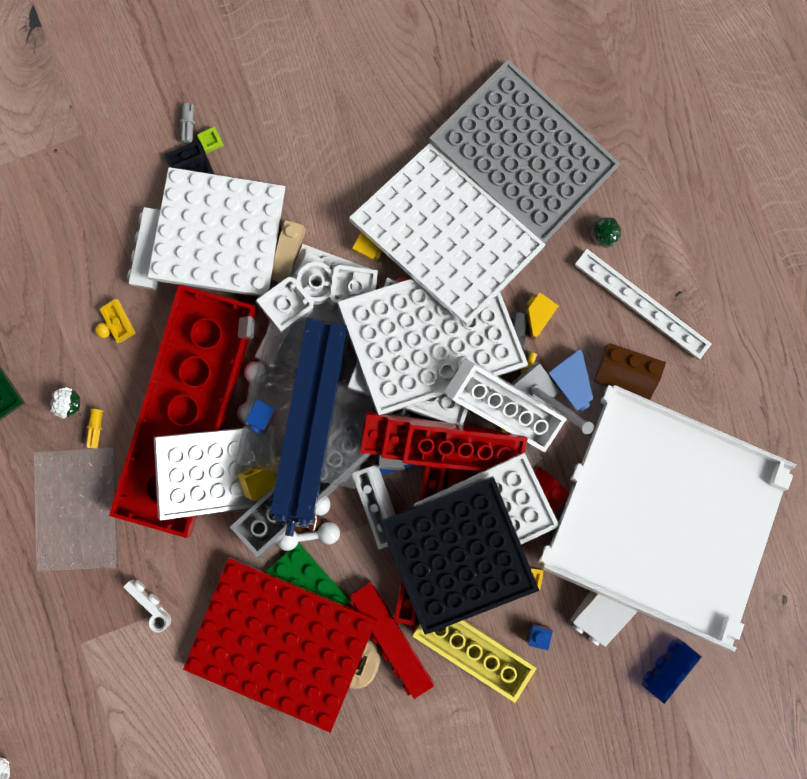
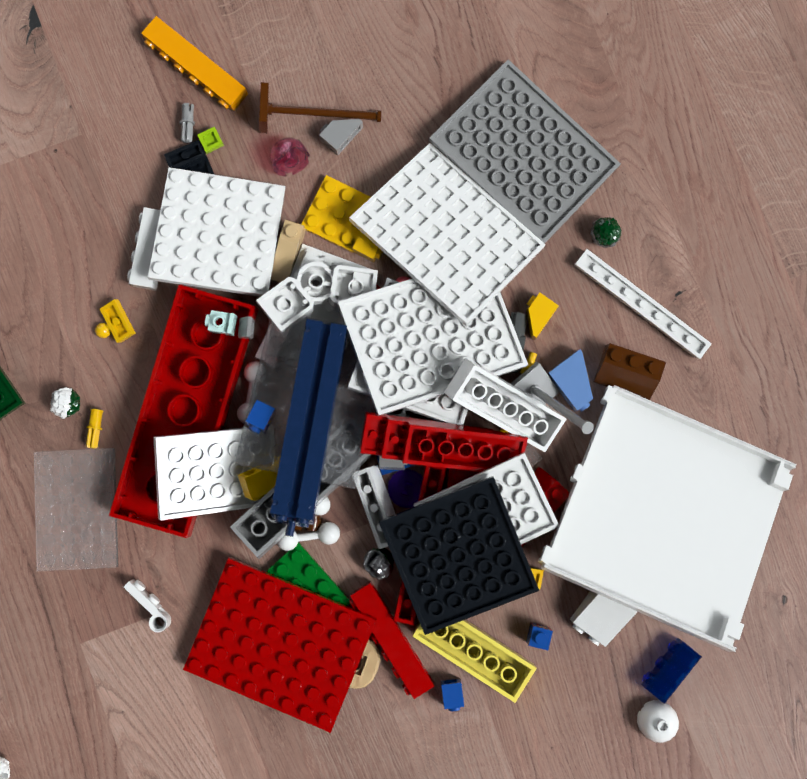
none -> light orange brick [141,16,248,112]
none -> light aqua brick [205,310,238,336]
none -> reddish brown tile [259,82,381,134]
none -> clear pink cylinder [270,137,310,176]
none -> yellow plate [301,175,371,253]
none -> light grey slope [319,119,363,155]
none -> flat silver piece [363,548,394,580]
none -> dark purple piece [388,469,423,508]
none -> blue brick [441,678,464,711]
none -> white cylinder [637,700,679,743]

